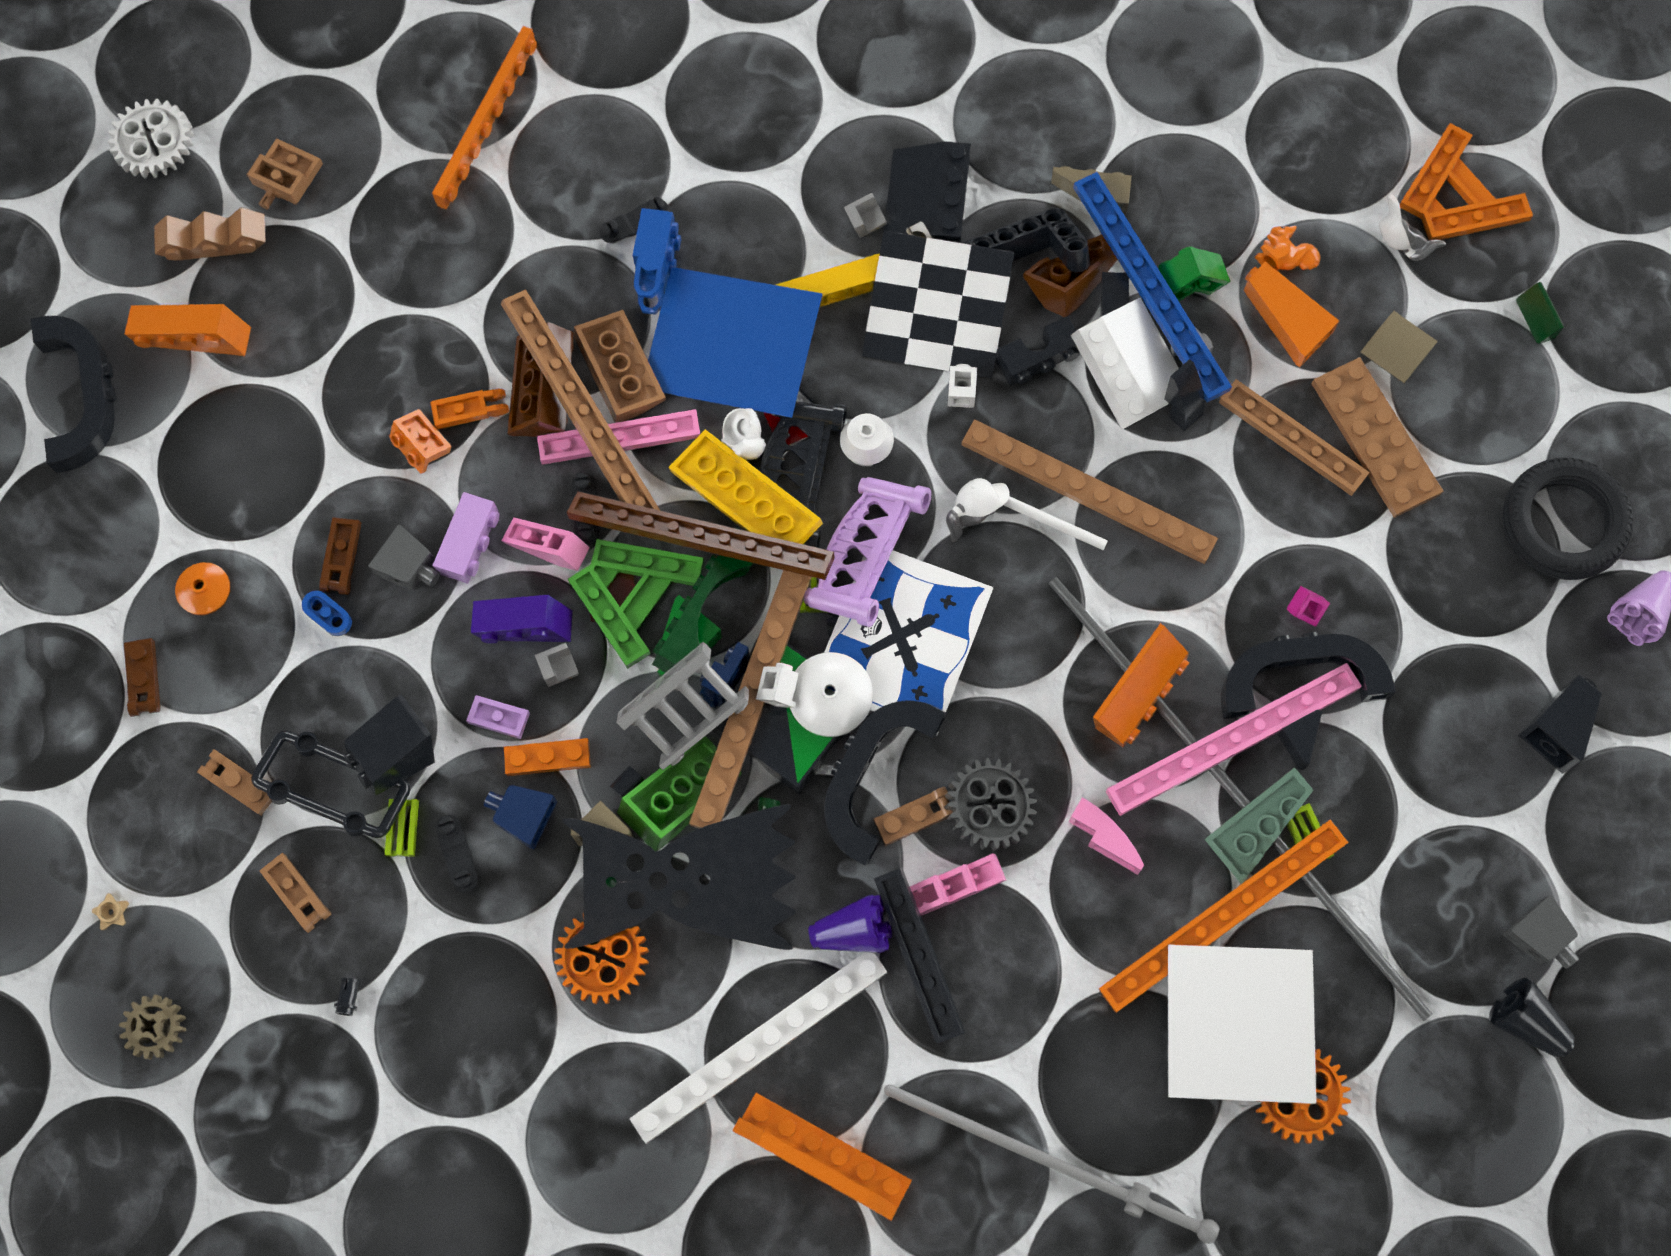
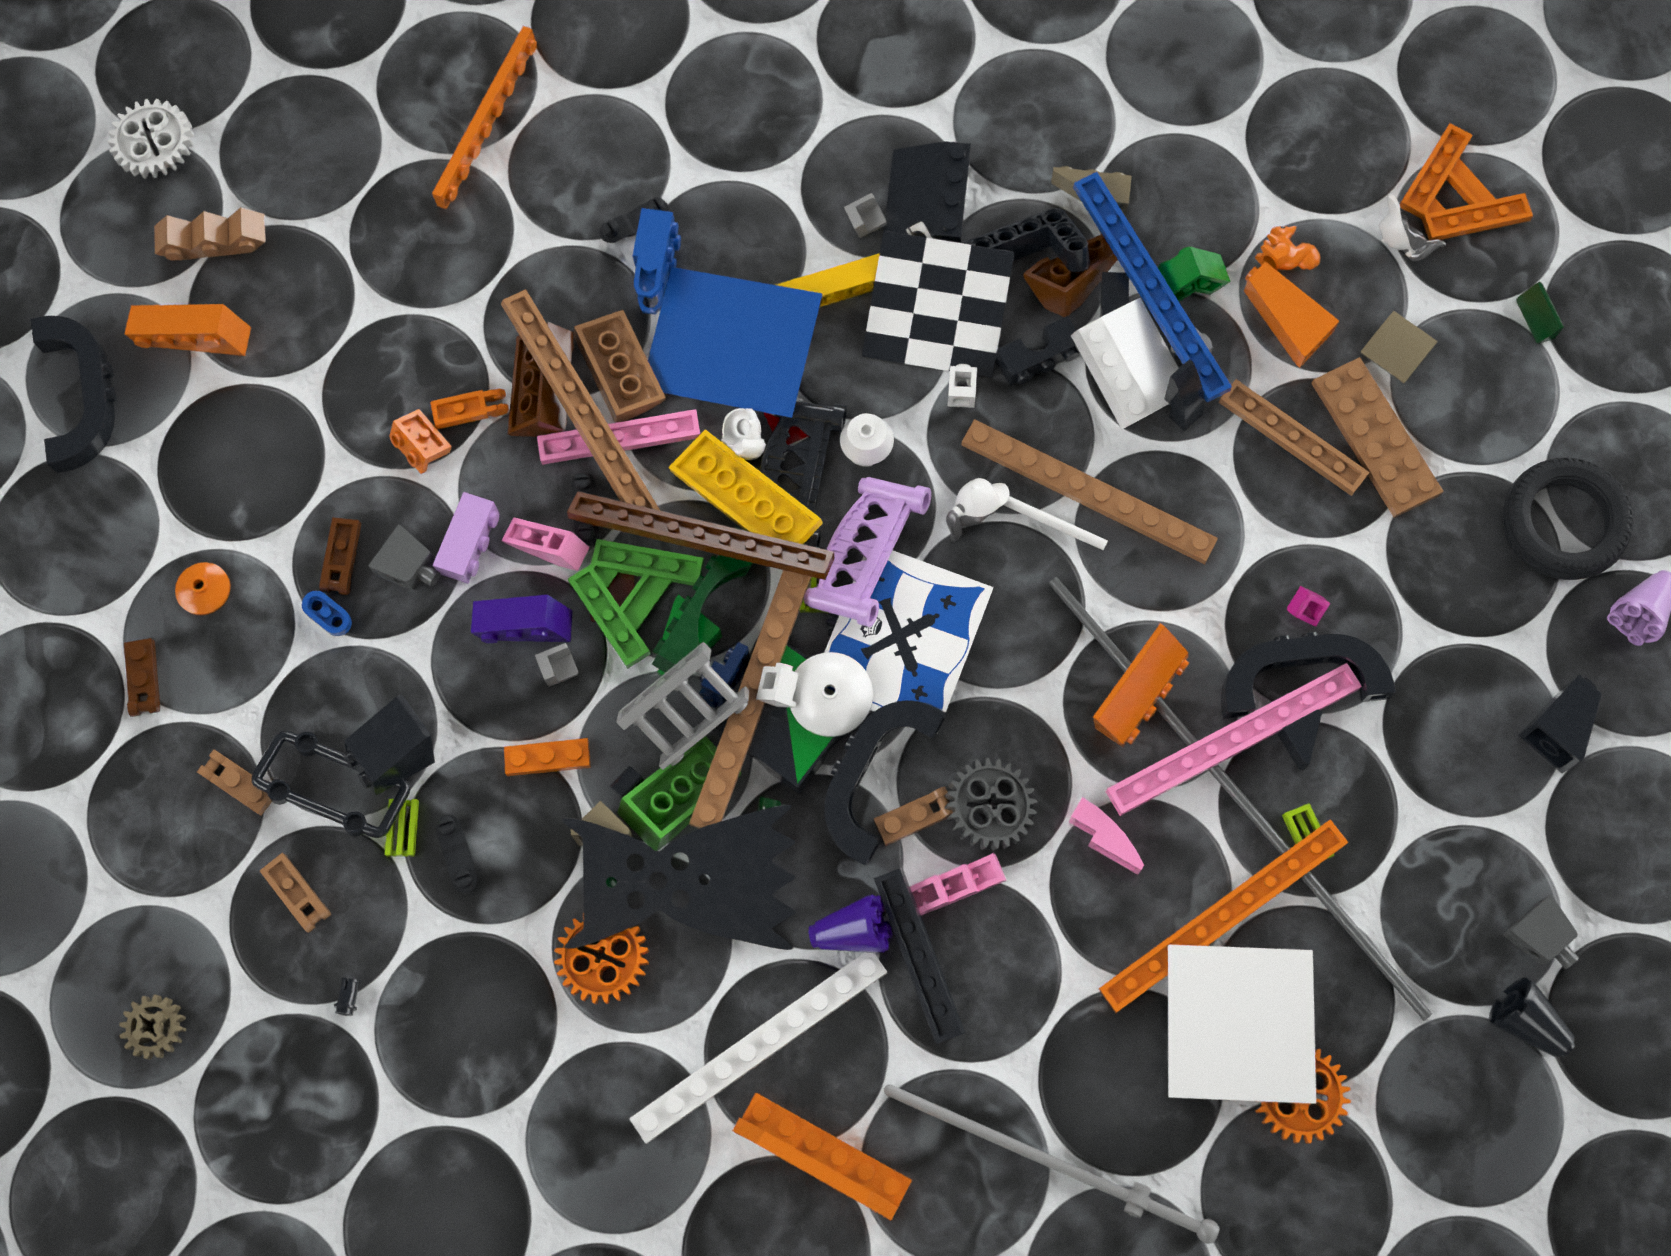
tan plate [92,893,129,930] -> none
medium nougat plate [247,138,323,210] -> none
lavender plate [466,695,530,739] -> none
dark blue torso [484,785,558,850] -> none
sand green wing [1204,767,1313,884] -> none

